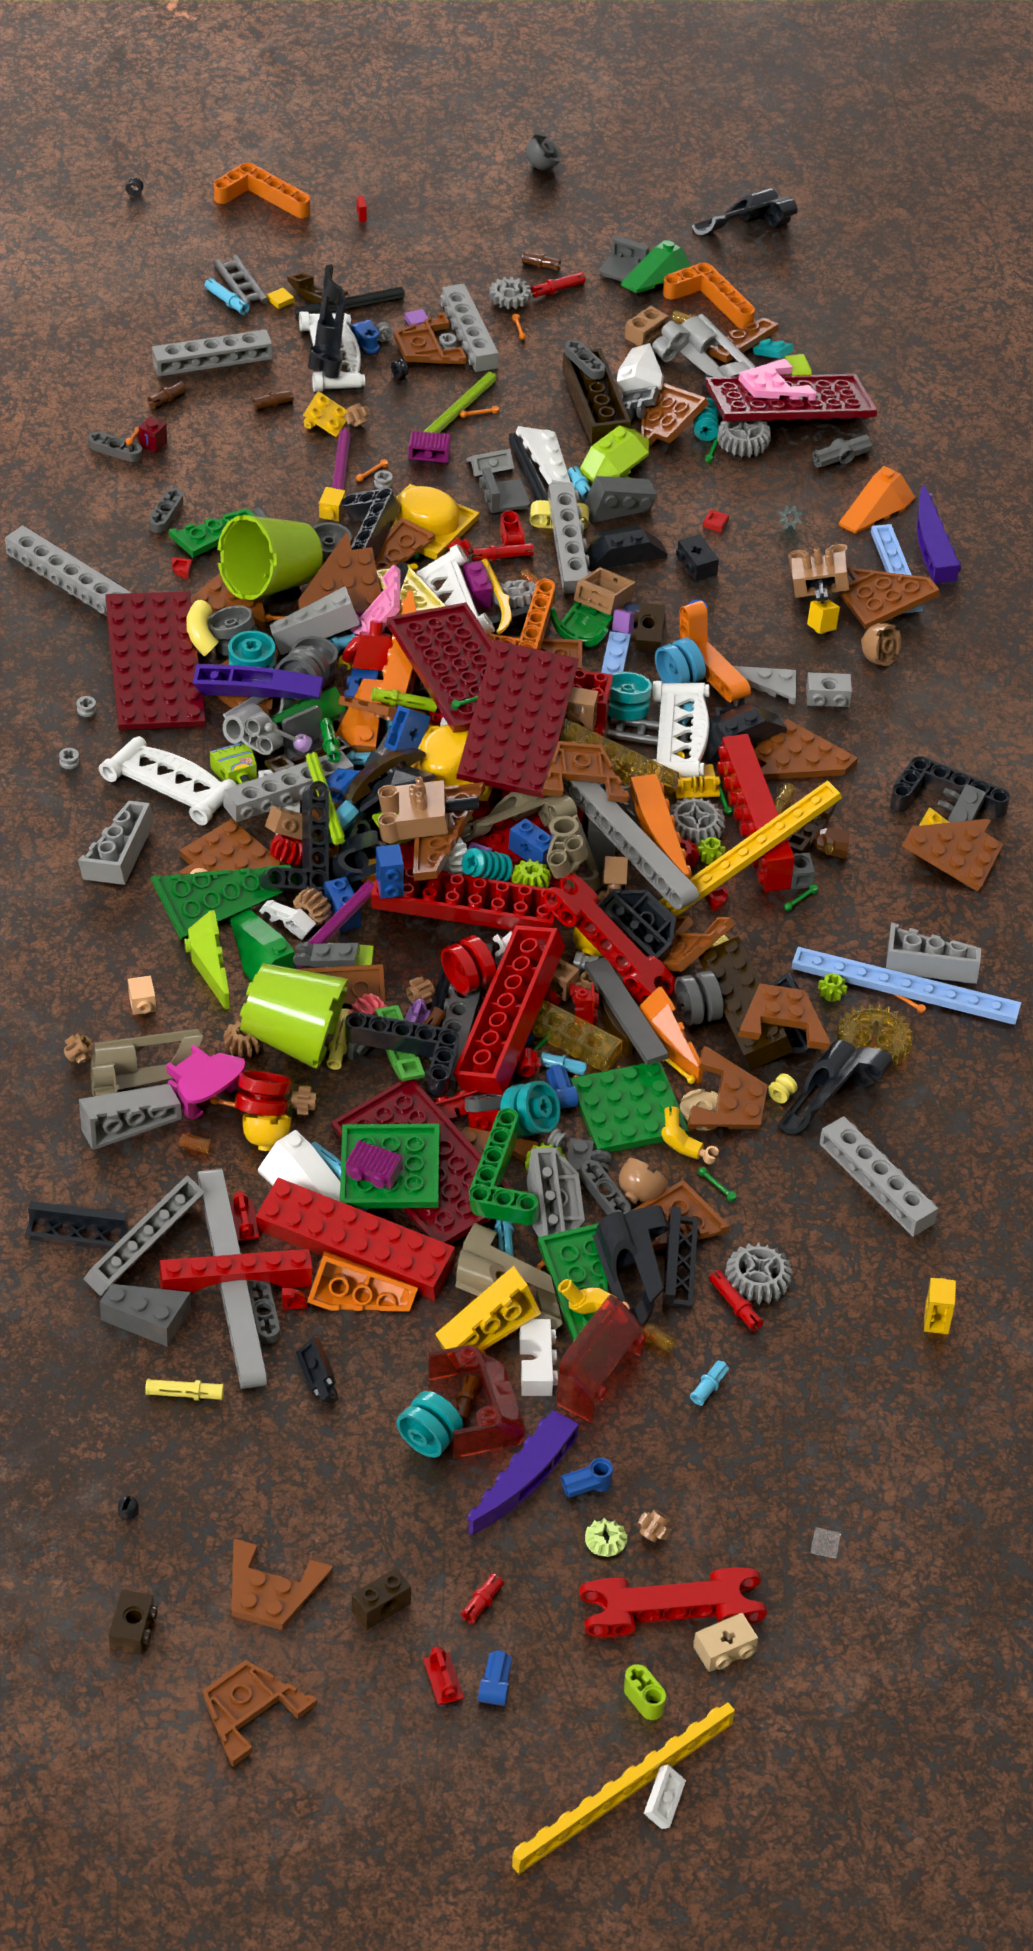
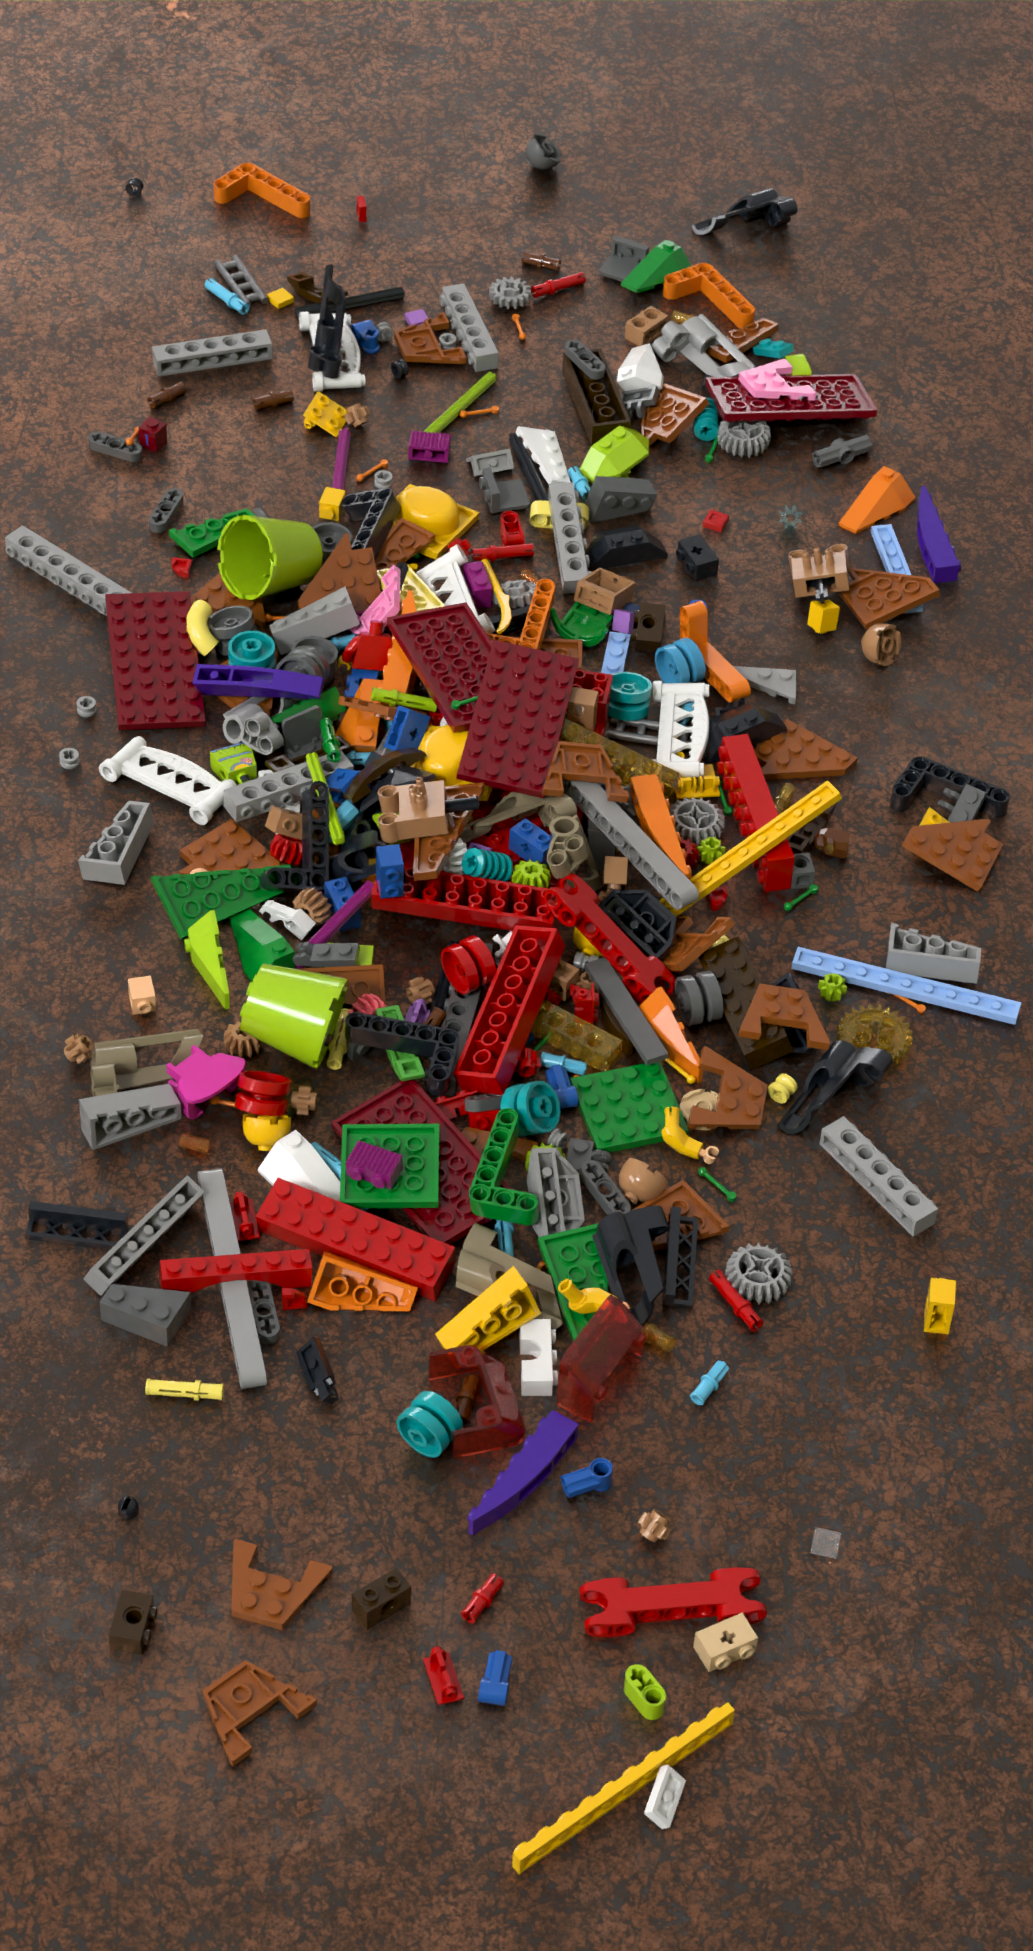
hinge [265,723,312,753] -> none
yellowish green gear [585,1517,627,1557] -> none
light grey brick [806,672,852,707] -> none

